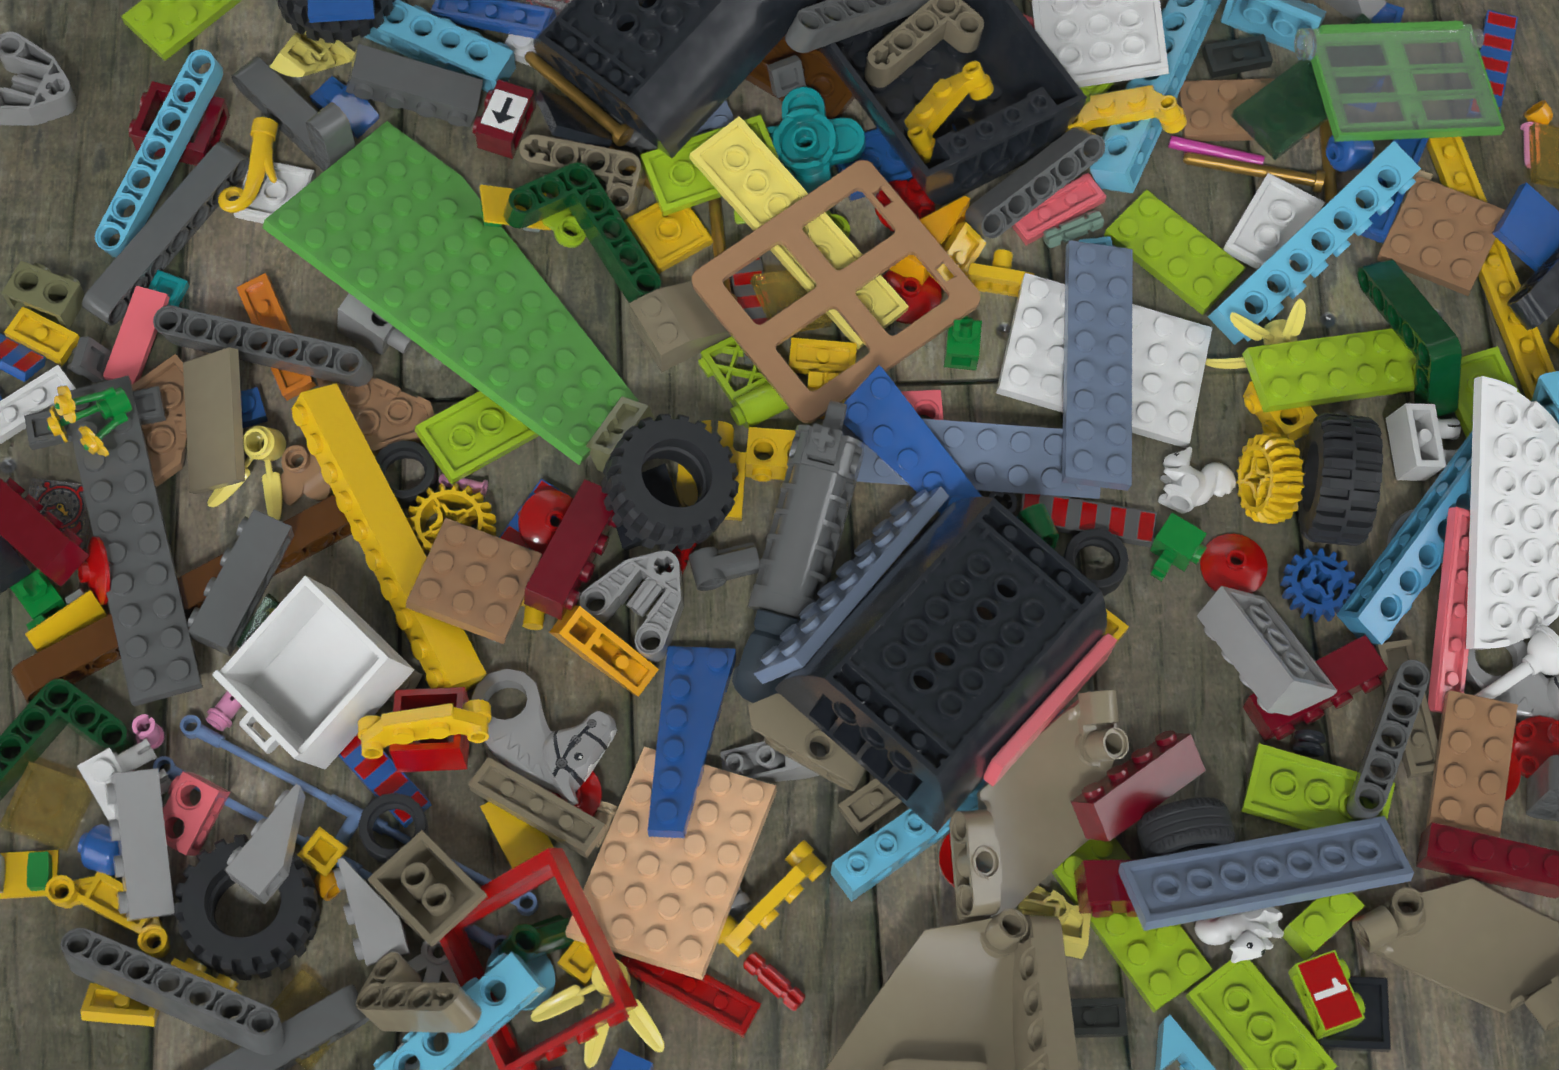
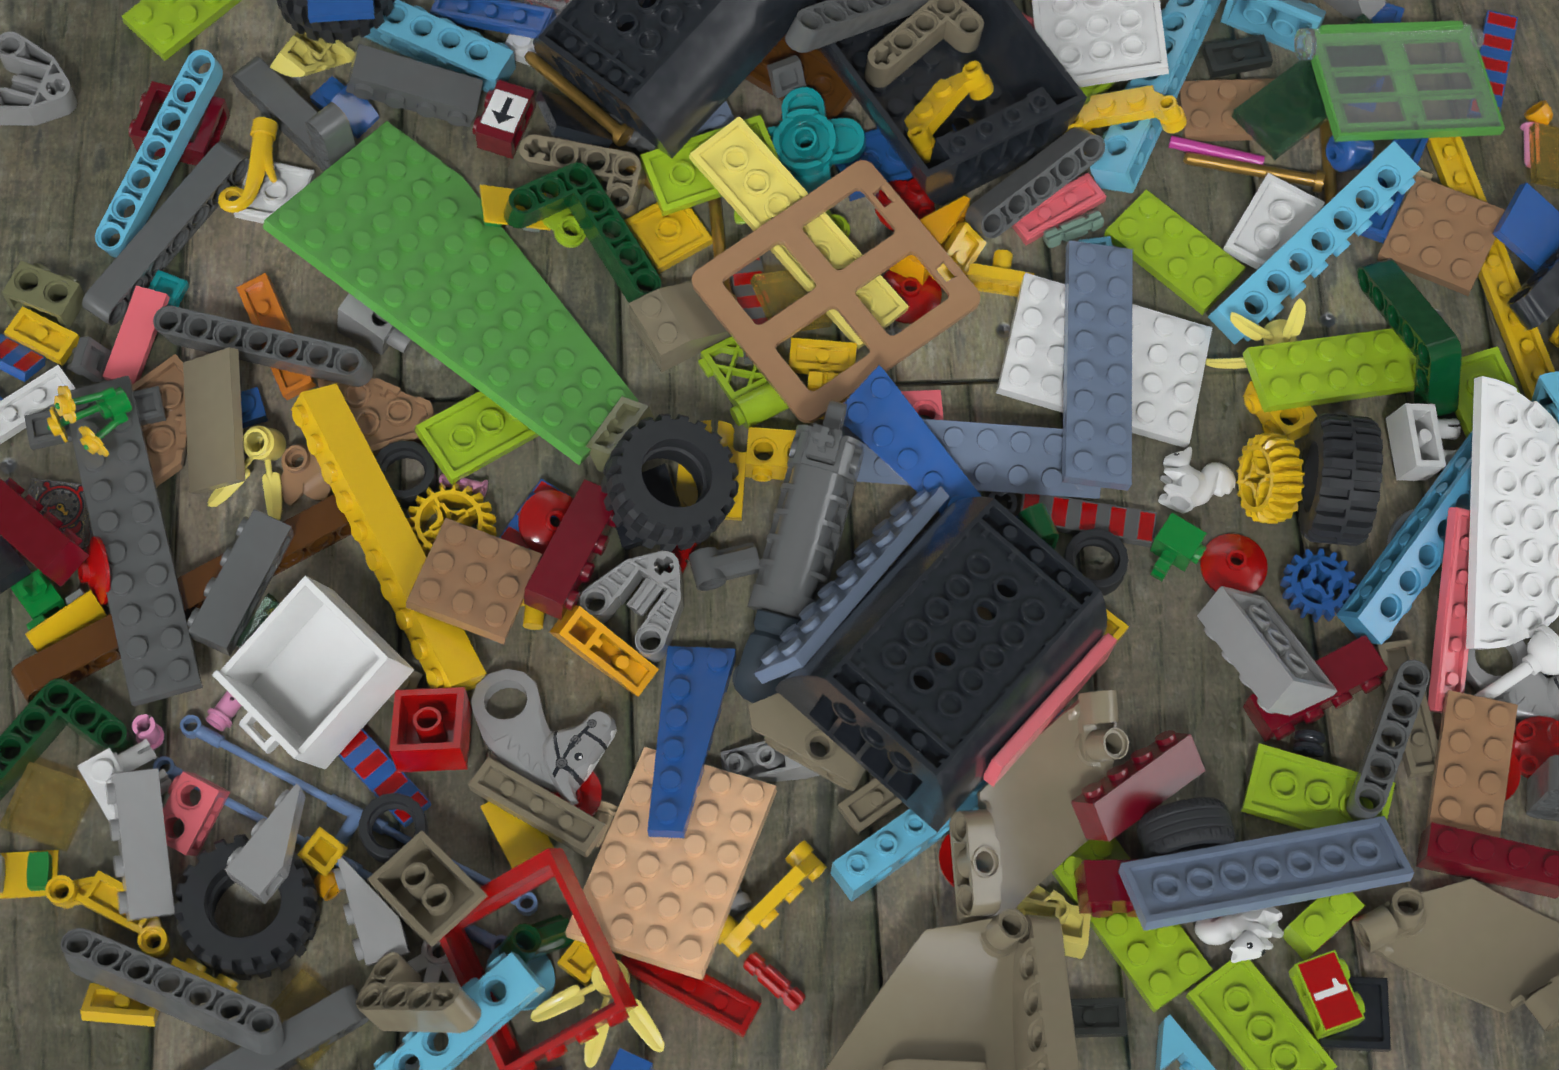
blue head [78,824,119,876] -> none
yellow plate [358,699,492,759] -> none
green brick [944,316,982,371] -> none

